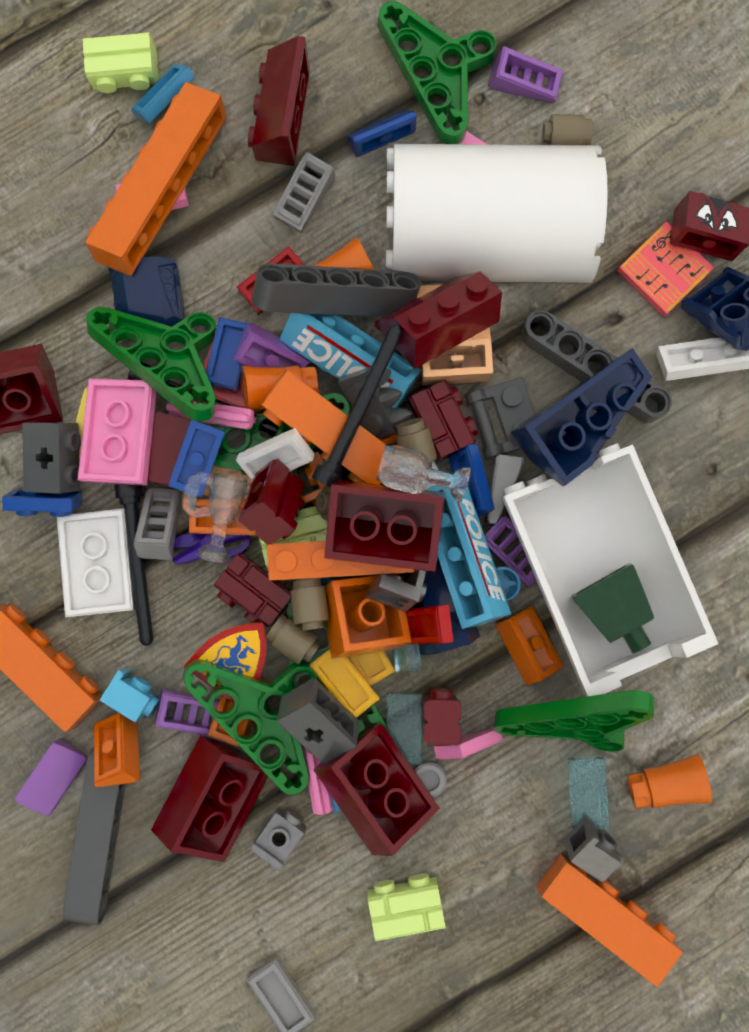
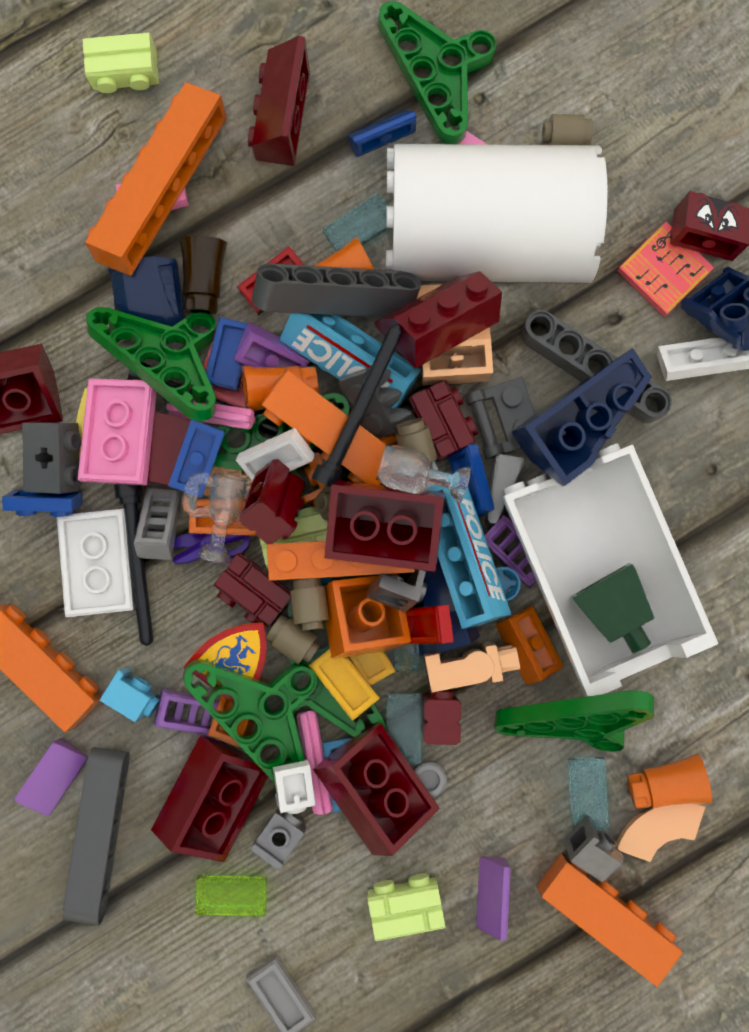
orange slope [94,712,140,787] -> none
dark azure tile [131,64,195,124] -> none
light grey slope [273,152,335,233] -> none
dark grey brick [277,678,359,764] -> none
bright pink tile [434,729,503,760] -> none
medium lavender slope [488,46,563,103] -> none
none -> dark brown plant [180,236,227,314]
none -> clear neon green tile [195,875,267,916]
none -> white bracket [273,760,316,814]
none -> clear light blue tile [322,193,390,252]
none -> light nougat hips [424,641,521,693]
none -> medium lavender slope [476,856,511,941]
none -> light nougat tile [616,804,705,862]

